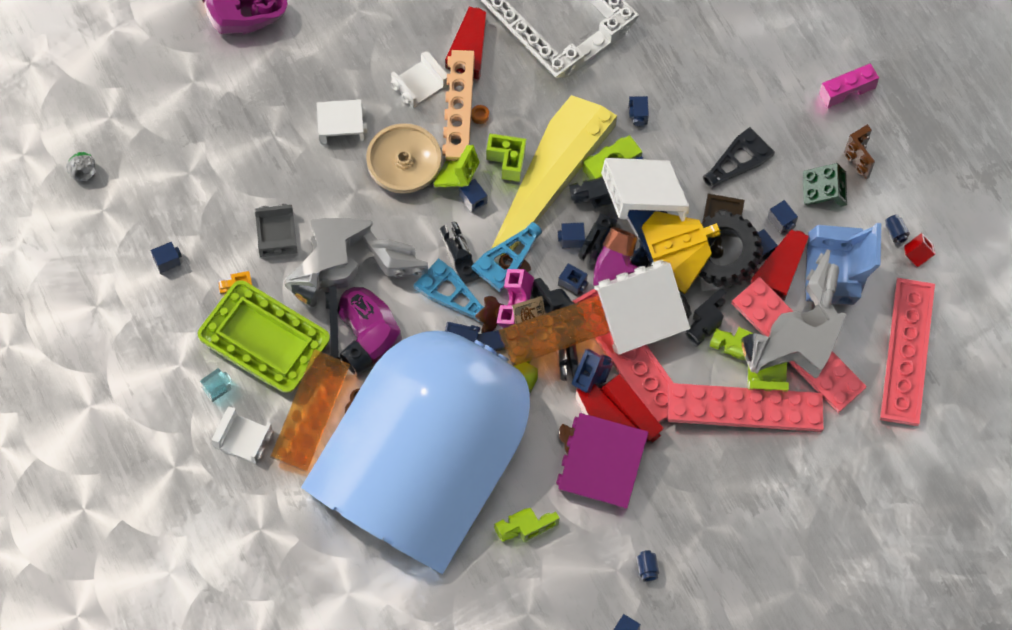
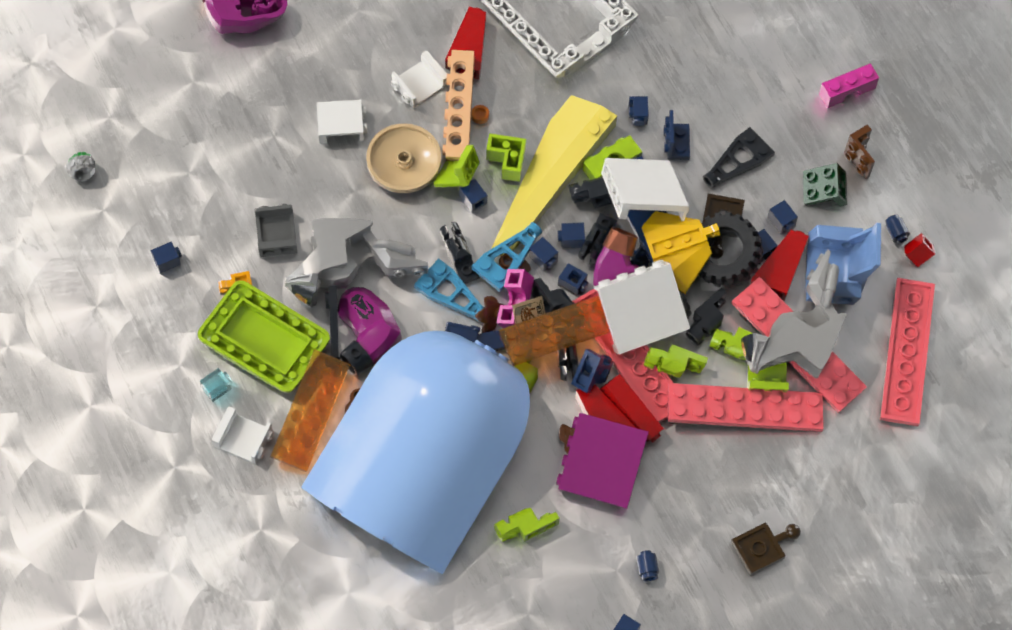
none -> dark blue brick [529,237,558,271]
none -> lime plate [644,344,708,378]
none -> dark blue bracket [663,110,690,160]
none -> dark brown plate [731,522,801,576]

